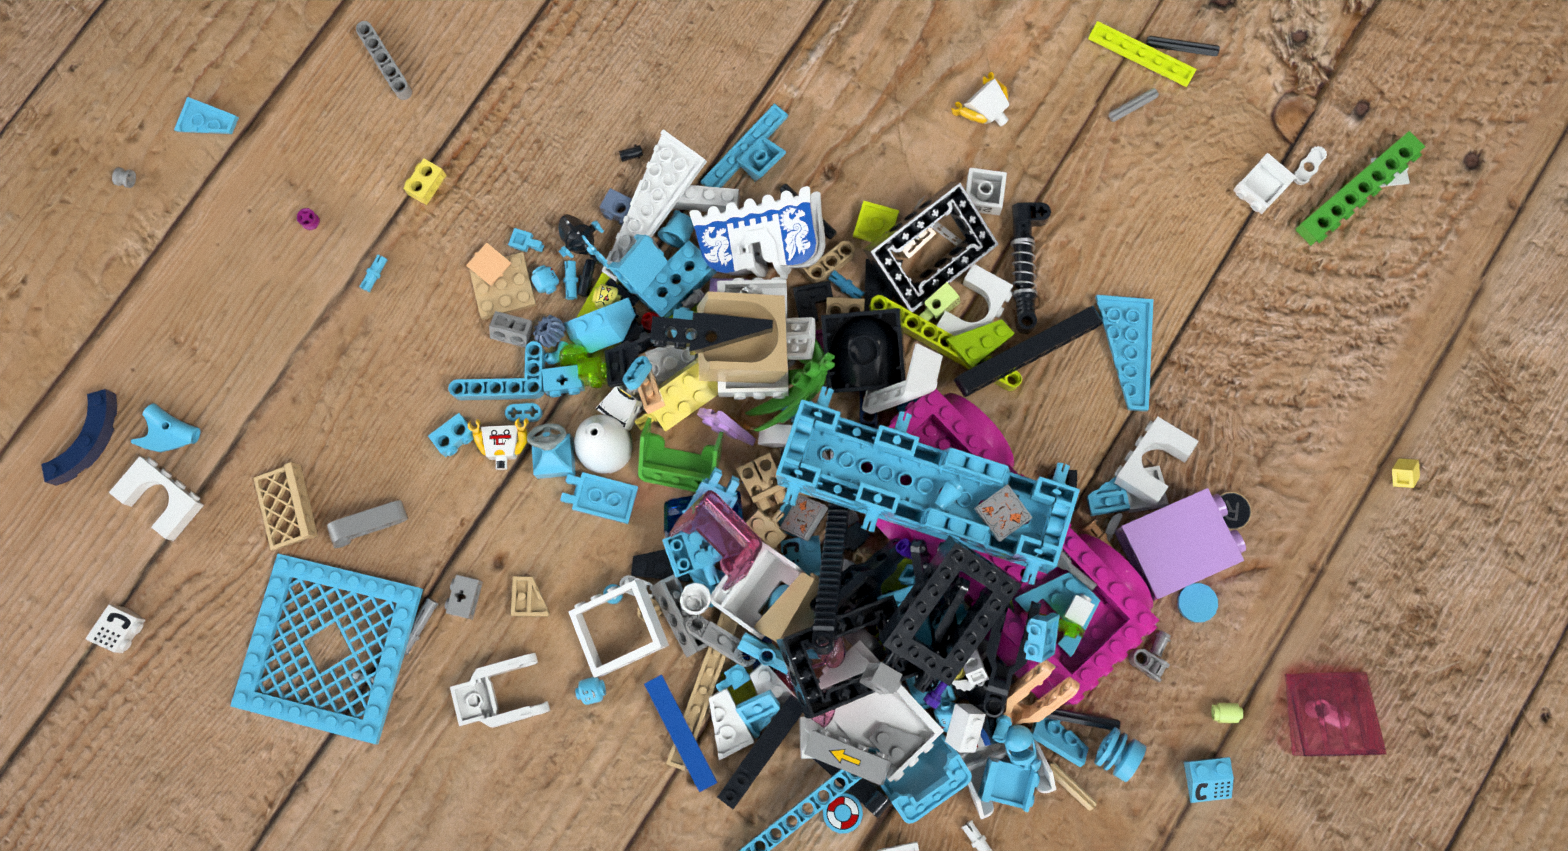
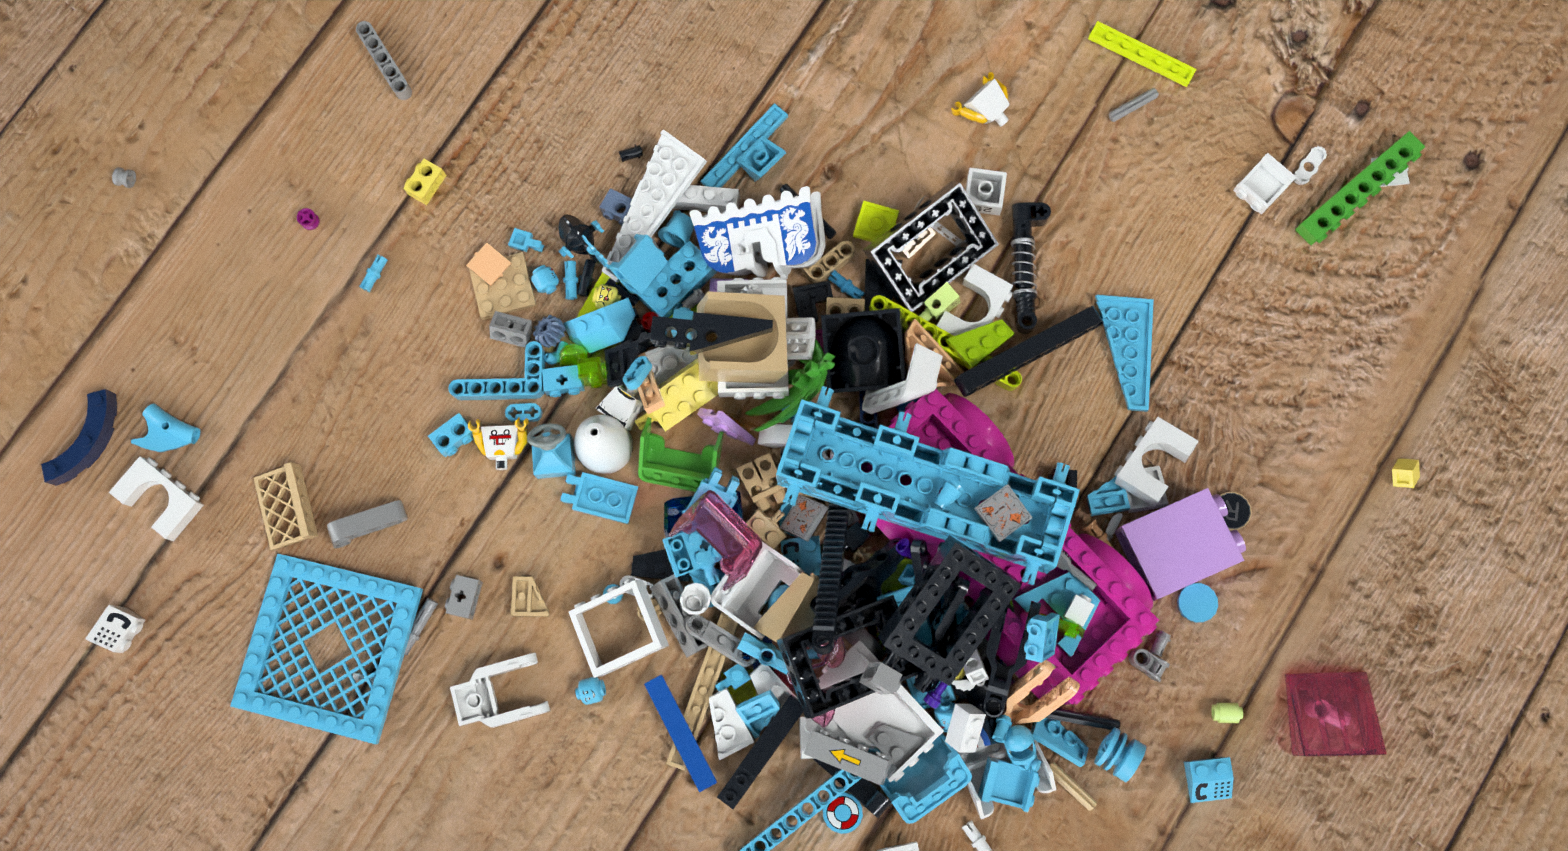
medium azure wing [174,97,239,134] -> none
black axle [1146,36,1220,56] -> none
none -> light nougat wedge [905,319,964,387]

